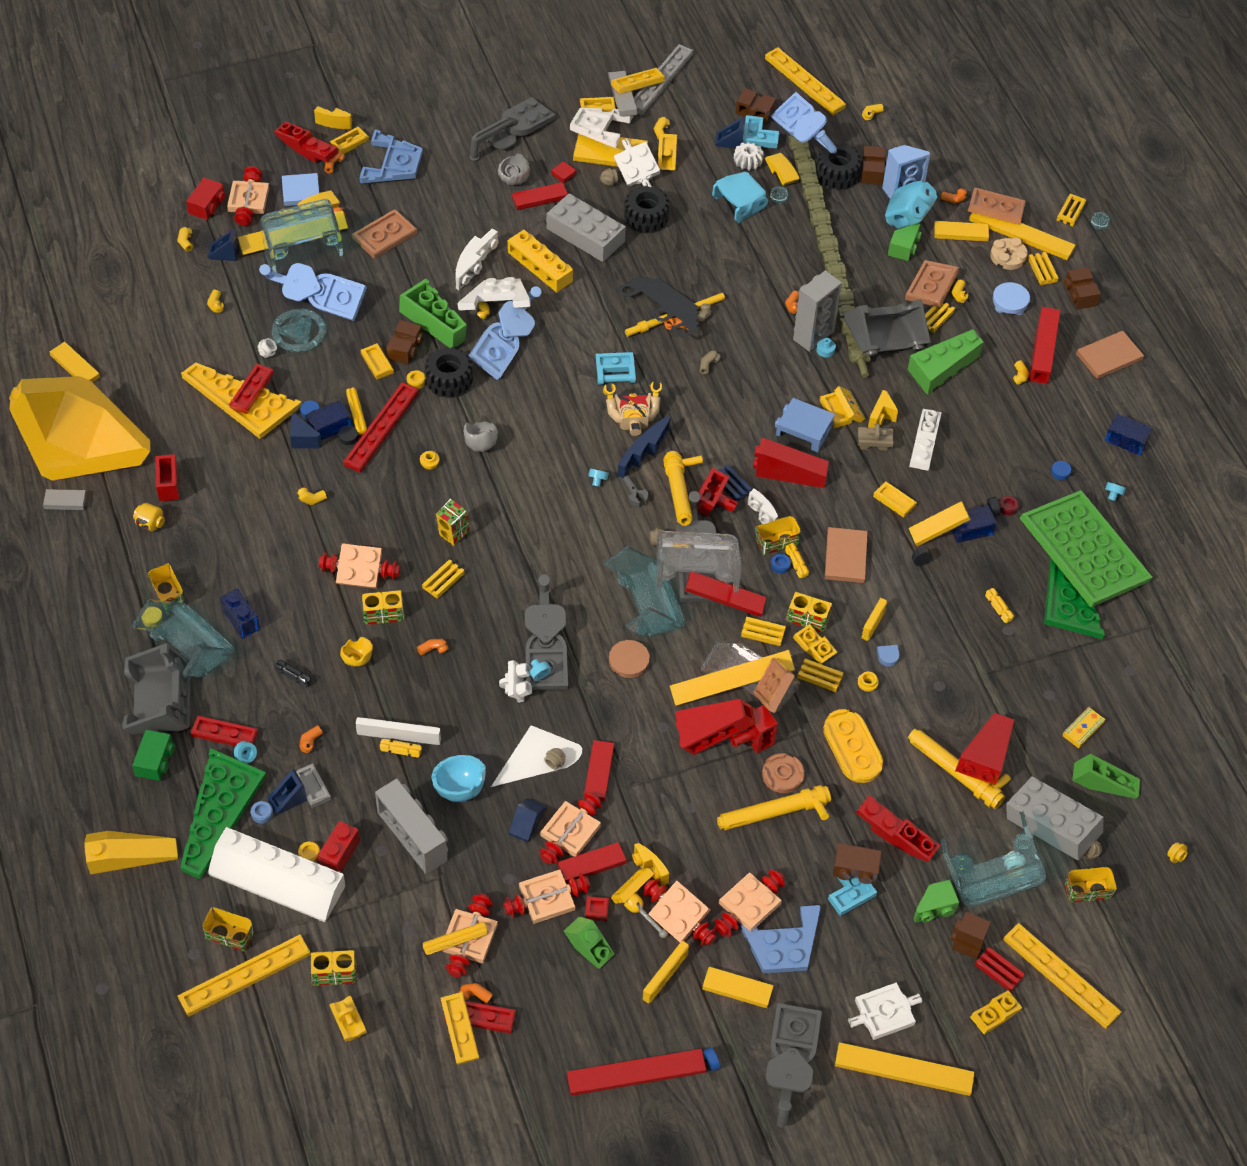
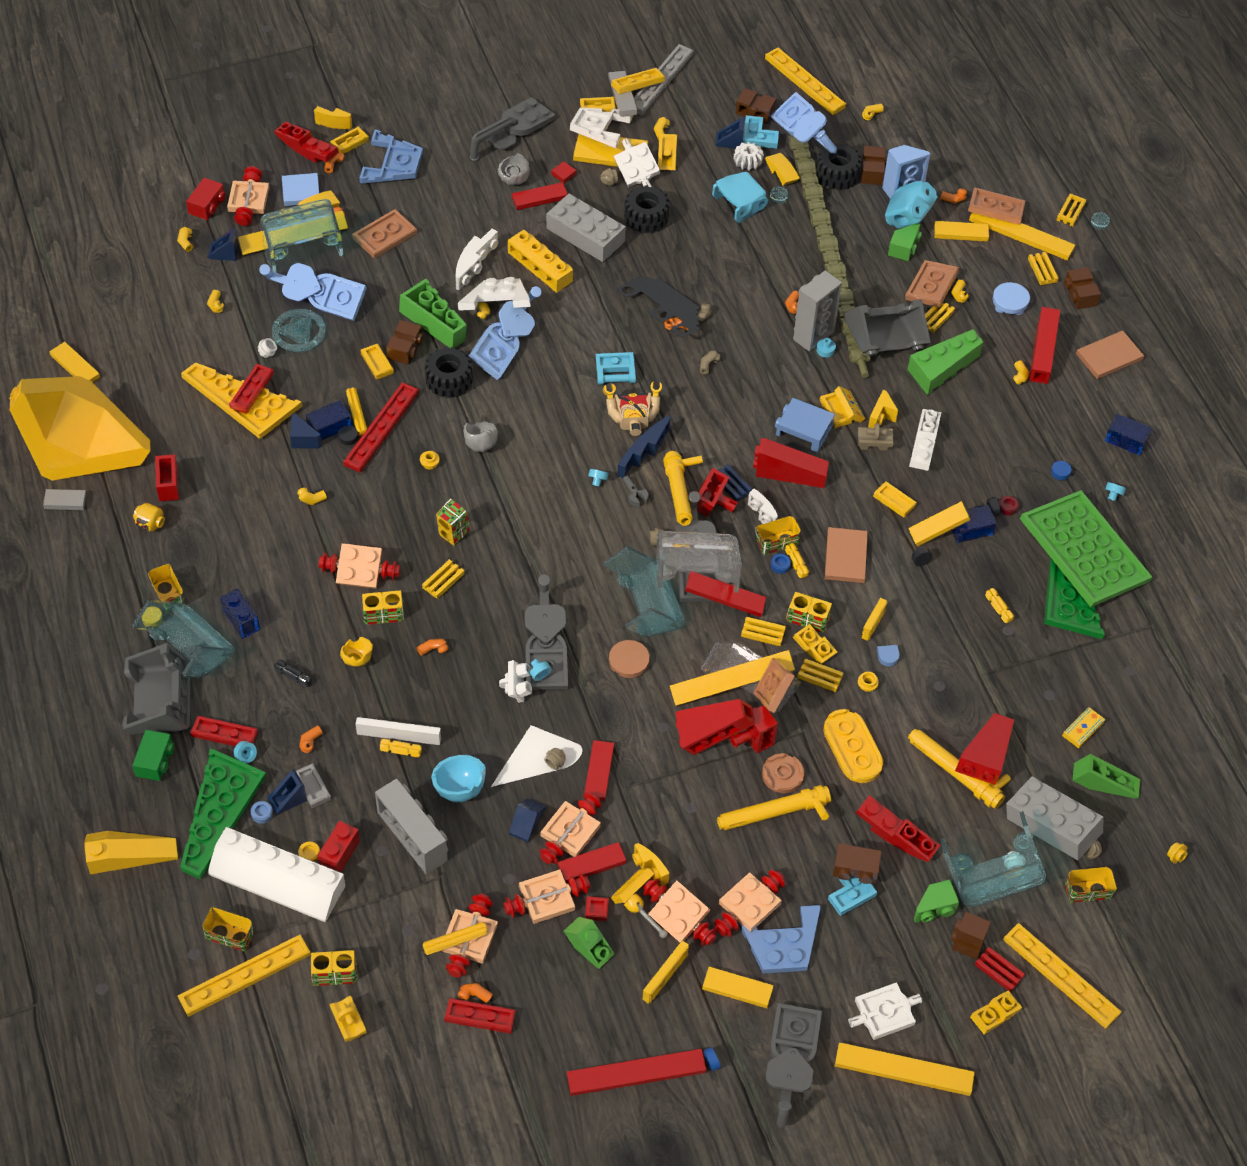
blue tile [300,401,320,420] -> none
yellow tile [407,370,426,389] -> none
yellow tile [441,992,480,1065] -> none
yellow bar [625,293,725,336] -> none
tan plate [990,237,1027,270] -> none

